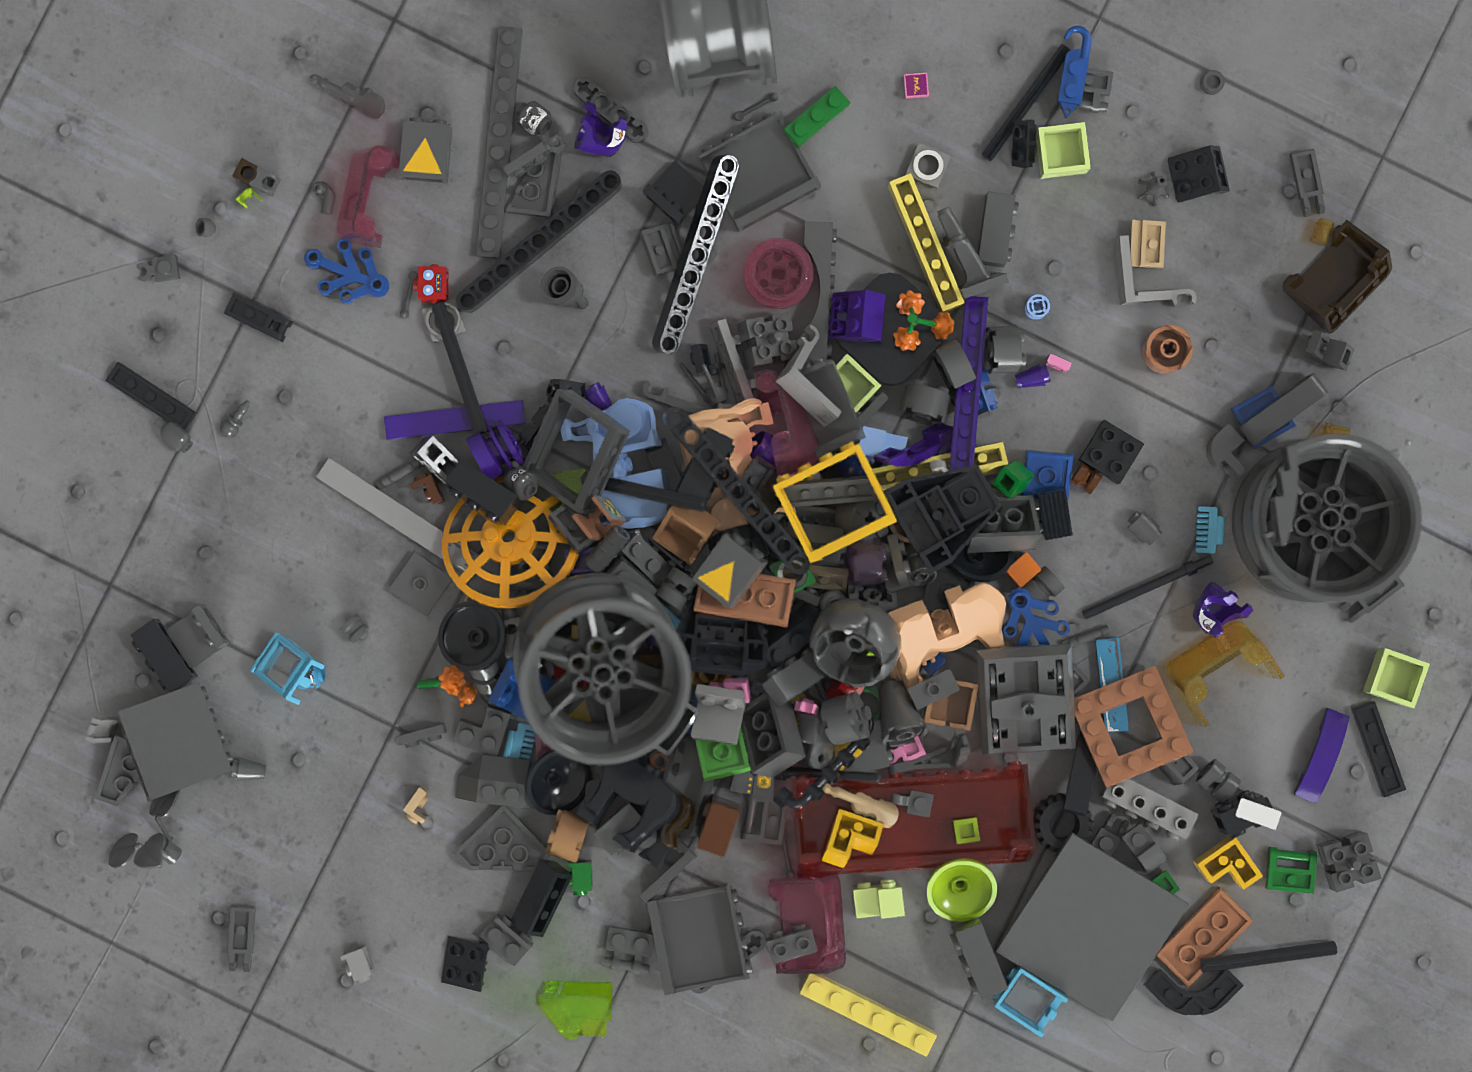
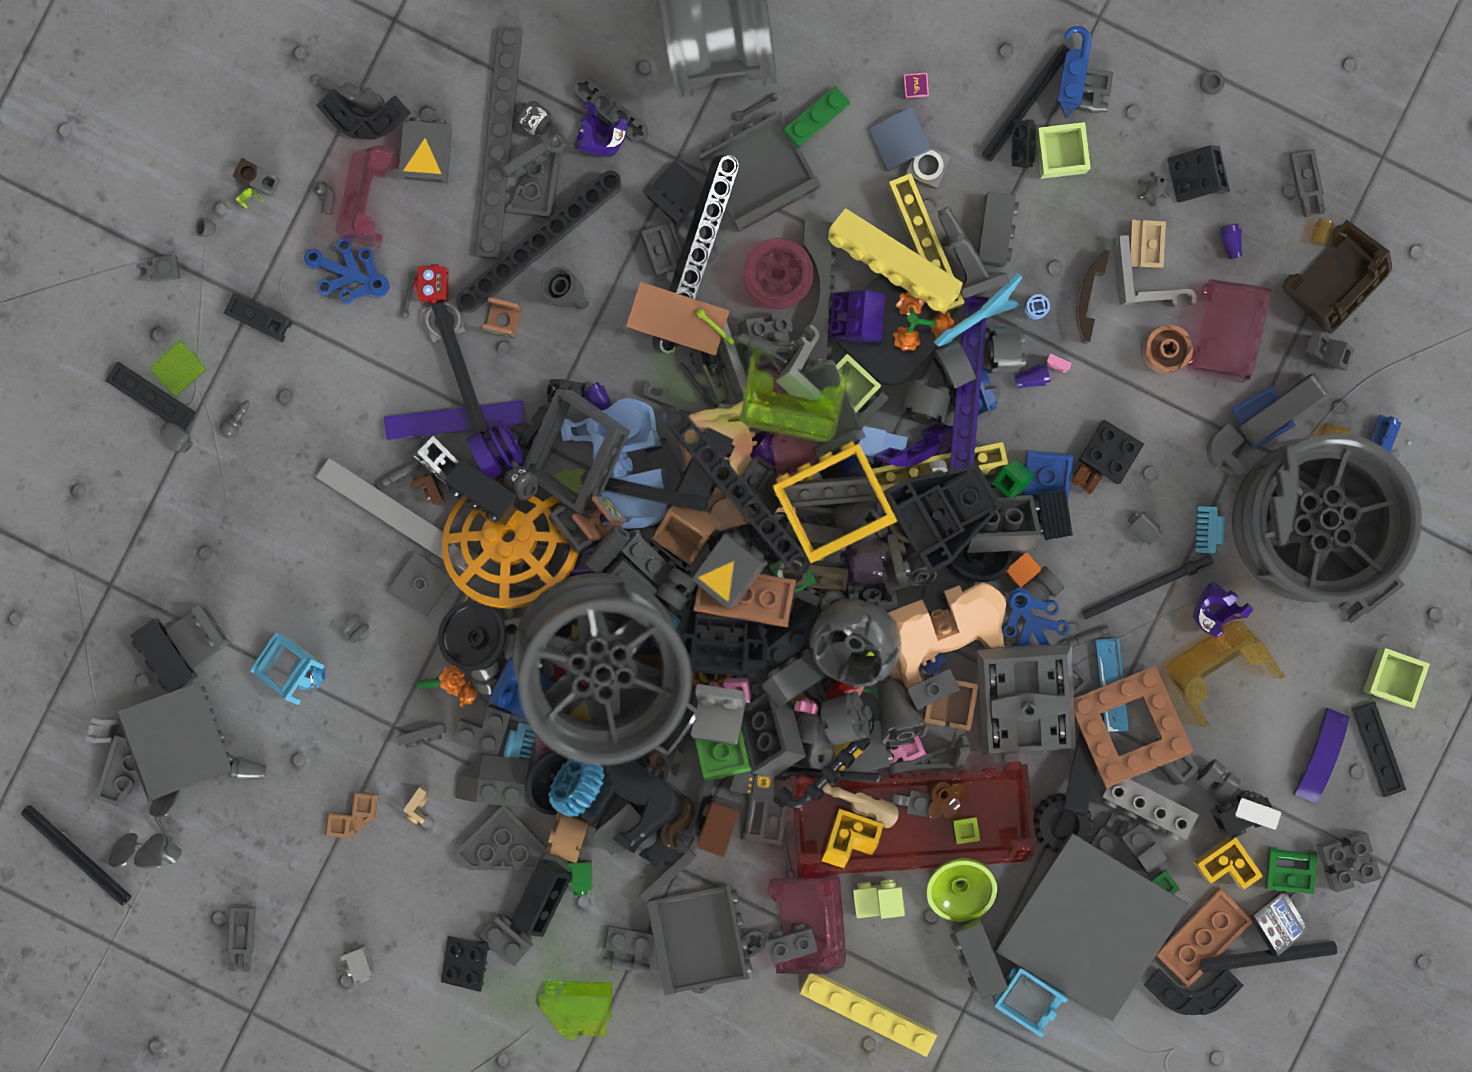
none -> black axle [21,805,131,906]
none -> clear neon green piece [150,341,206,396]
none -> black plate [316,89,411,140]
none -> medium nougat tile [325,792,378,839]
none -> nougat piece [481,297,521,339]
none -> dark azure gear [549,758,604,817]
none -> nougat tile [626,282,729,355]
none -> lime hinge [696,309,735,345]
none -> dark grey piece [738,333,794,373]
none -> clear neon green windscreen [741,346,850,442]
none -> light yellow brick [828,208,963,314]
none -> sand blue slope [869,107,931,172]
none -> reddish brown plate [927,781,968,821]
none -> medium azure piece [934,273,1022,347]
none -> dark brown slope [1076,250,1110,344]
none -> clear pink windscreen [1187,279,1271,383]
none -> dark purple cone [1219,223,1243,259]
none -> tile [1249,891,1310,956]
none -> blue hinge [1370,414,1401,452]

